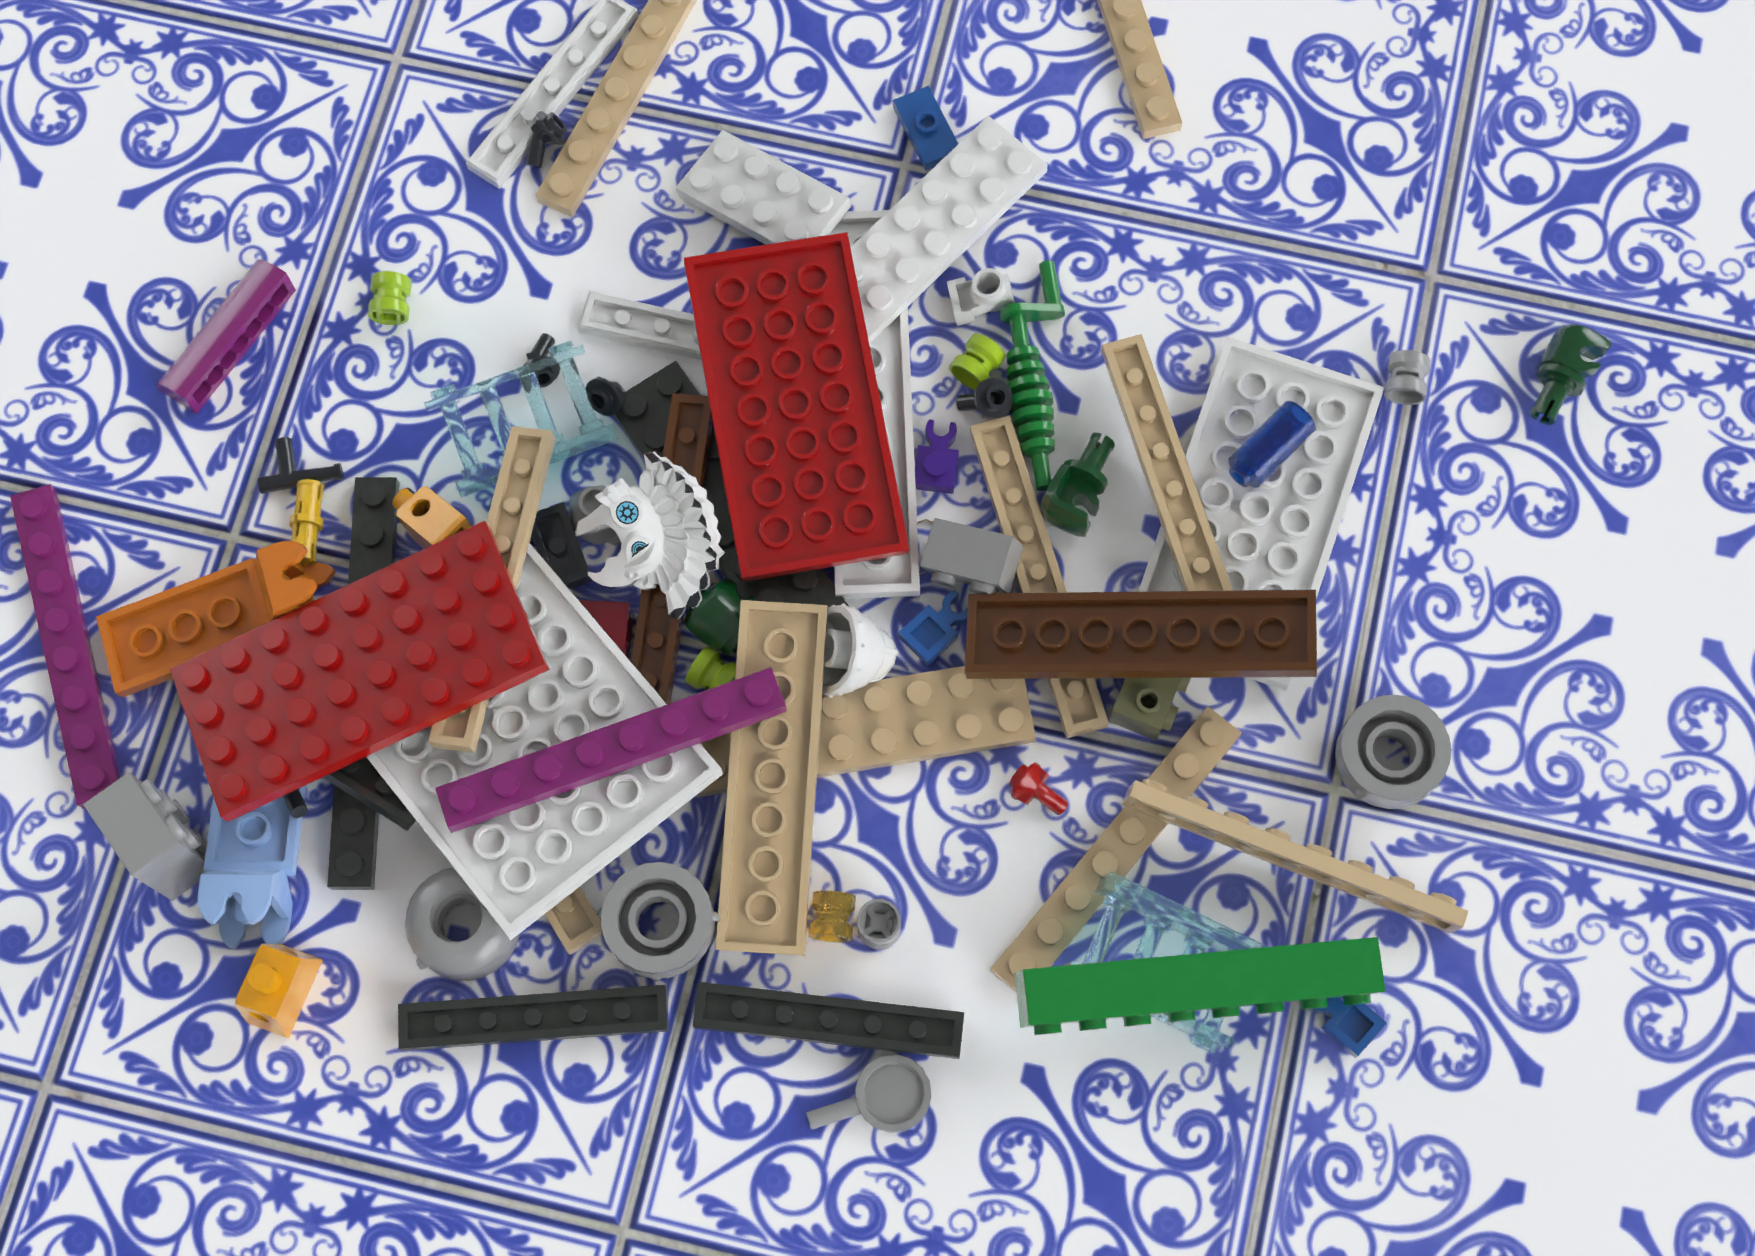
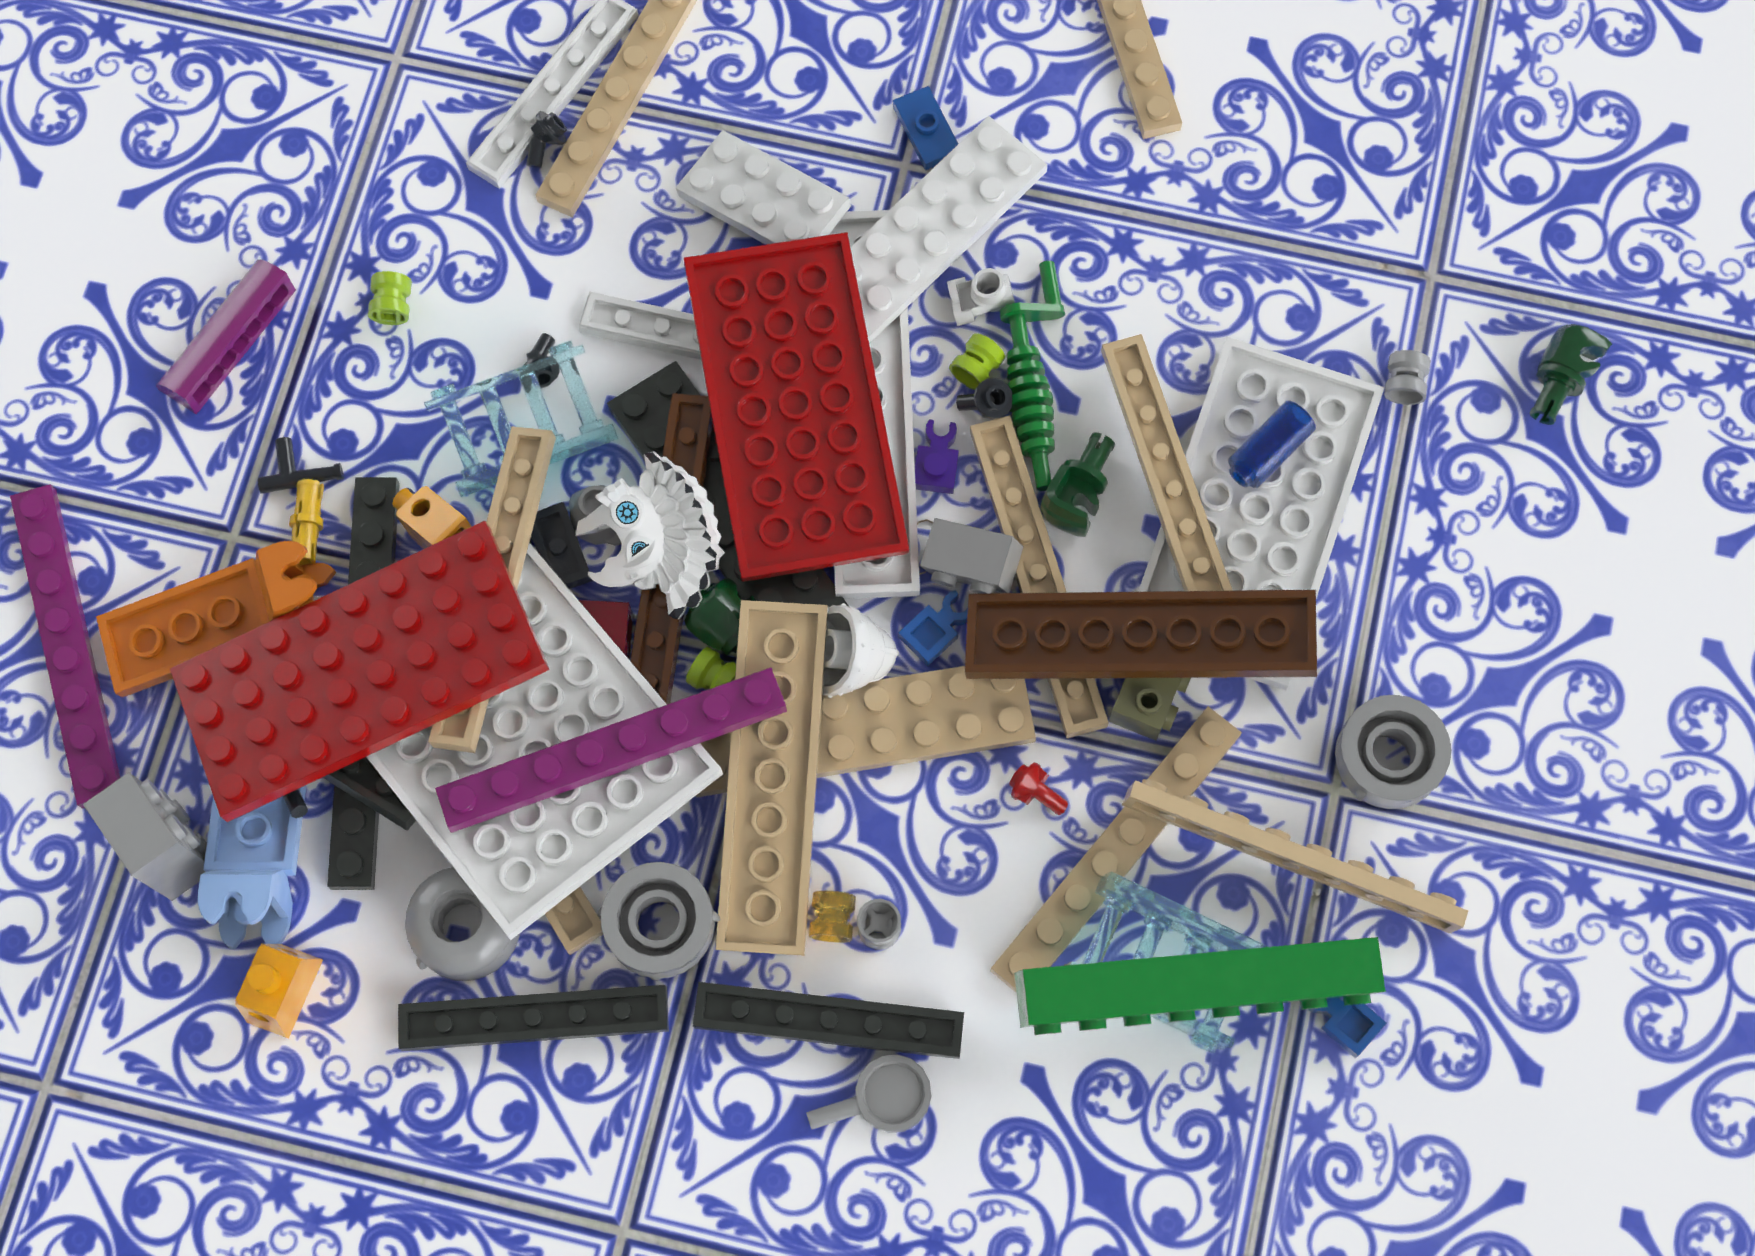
black plate [585,376,626,416] -> none

